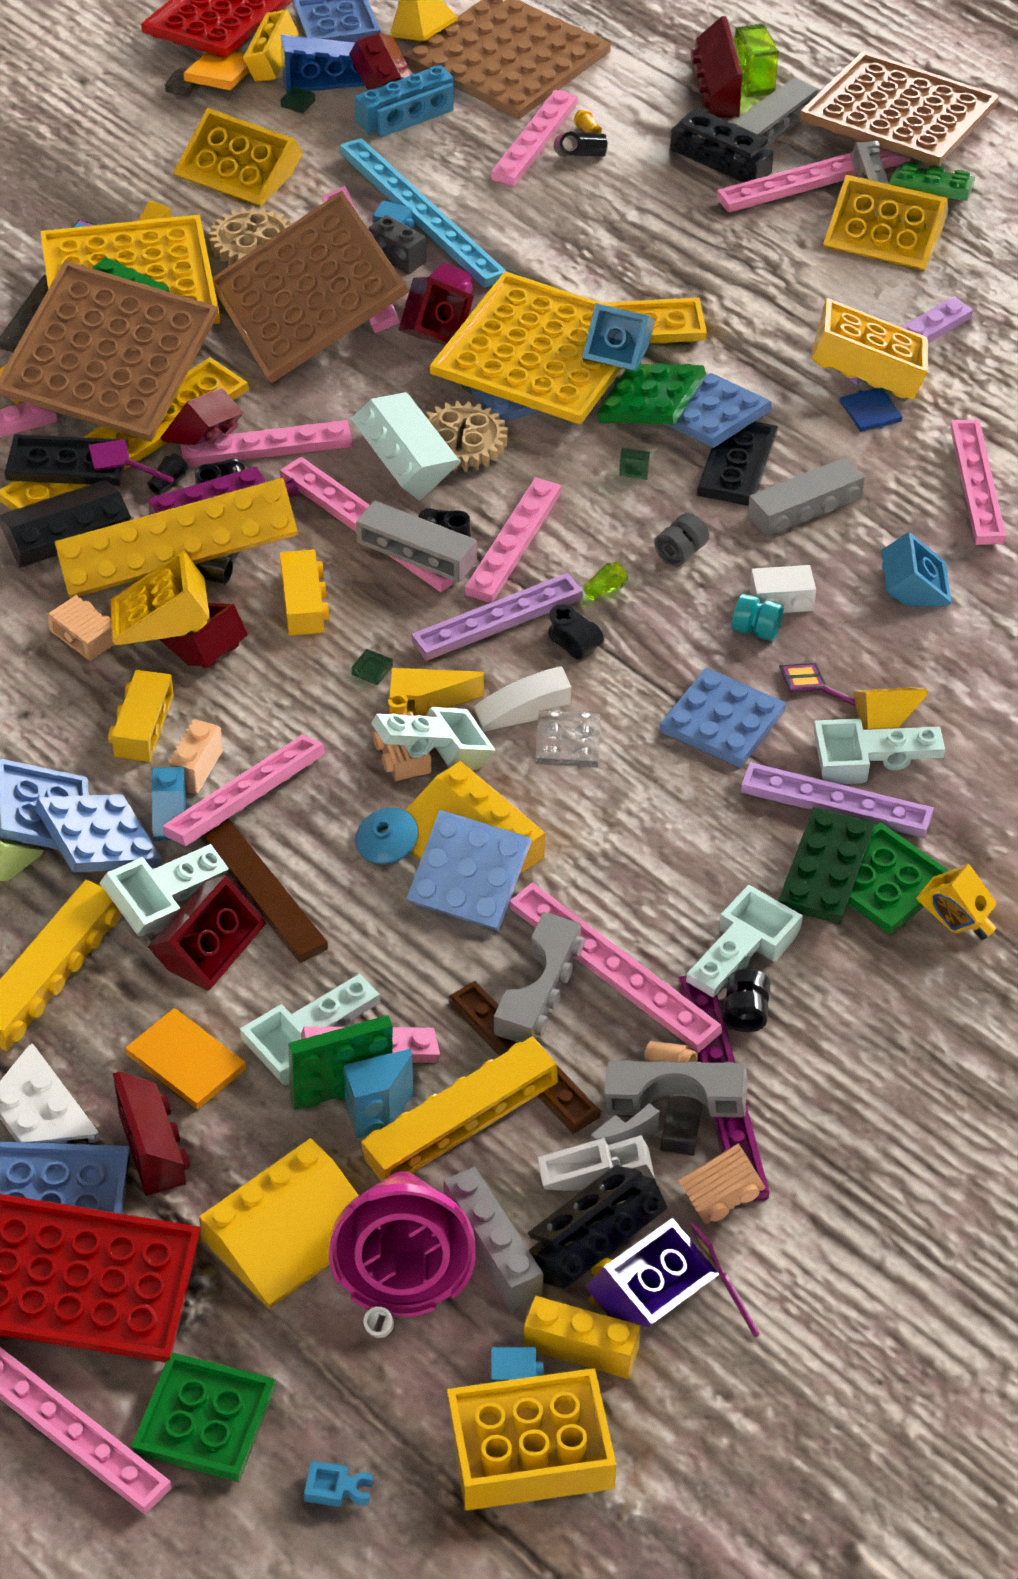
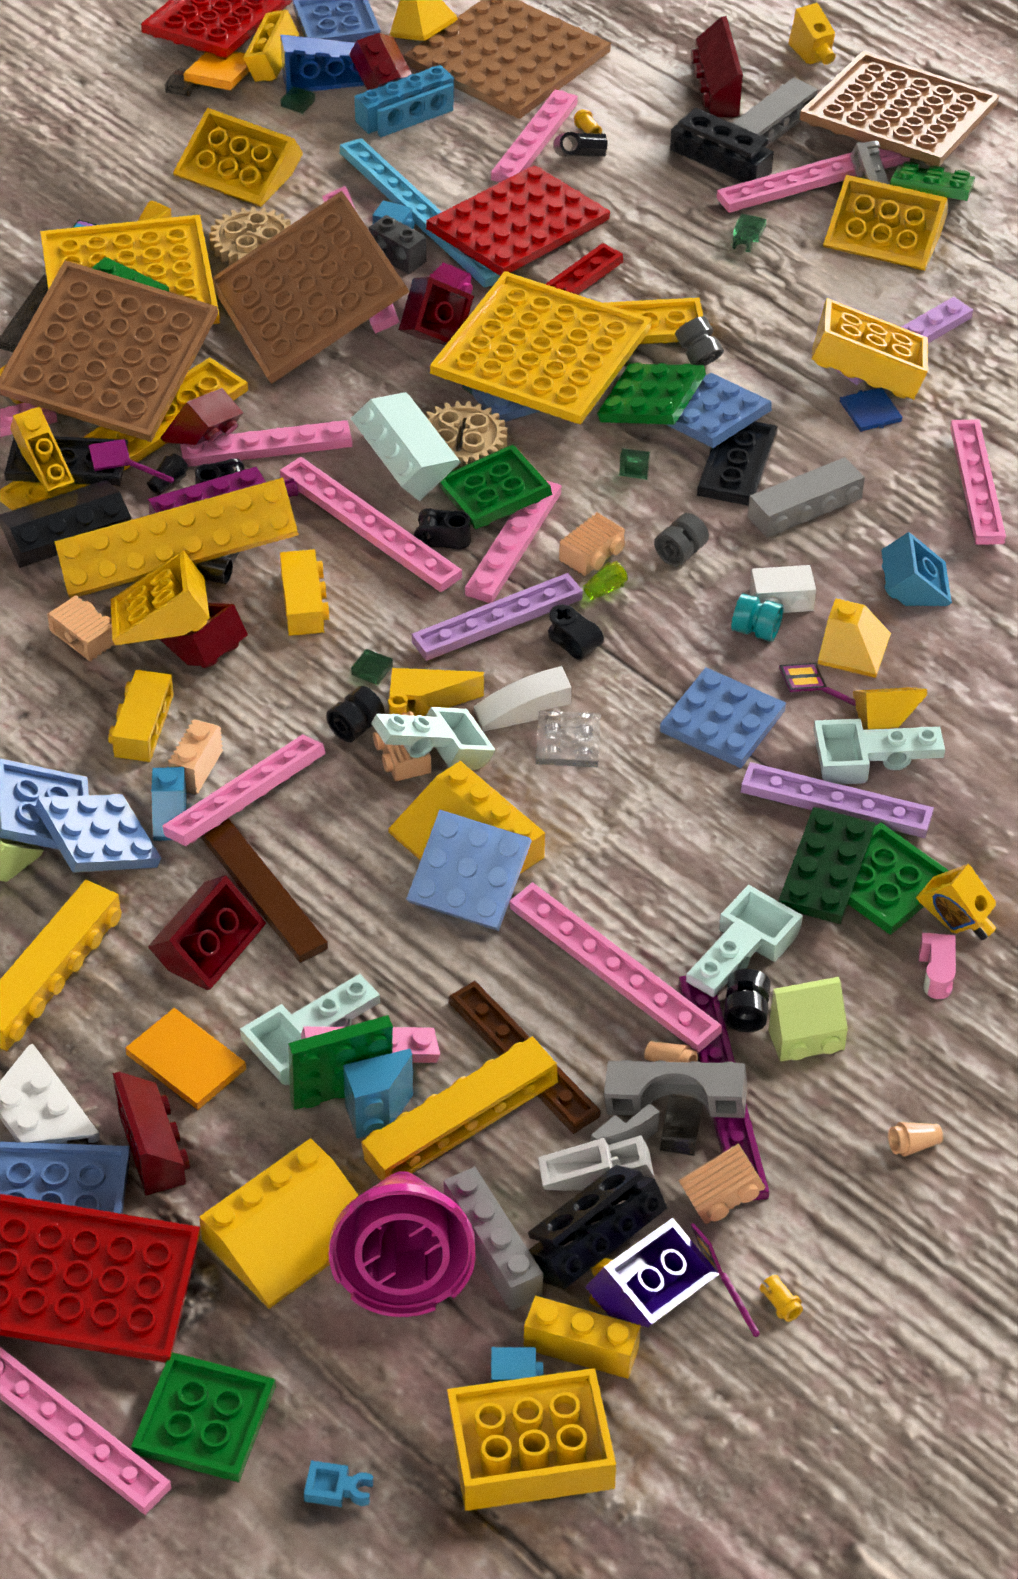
light aqua plate [100,844,229,937] -> none
dark azure dish [355,808,418,865] -> none
light grey brick [356,500,477,583] -> none
white hinge [363,1307,394,1338] -> none
light grey arch [494,911,585,1042] -> none
dark azure slope [582,303,655,371] -> none
clear neon green brick [733,23,779,98] -> none
none -> yellow slope [10,406,75,493]
none -> black wheel [326,686,385,743]
none -> red plate [426,165,610,276]
none -> green plate [439,444,553,530]
none -> red plate [546,243,623,295]
none -> light nougat brick [559,512,625,577]
none -> dark grey wheel [675,316,724,366]
none -> clear green plate [732,213,767,252]
none -> yellow pin [759,1275,803,1322]
none -> yellowish green slope [768,977,848,1062]
none -> yellow torso [788,3,836,65]
none -> yellow slope [817,598,891,678]
none -> light nougat cone [888,1122,943,1157]
none -> bright pink leg [919,933,956,999]

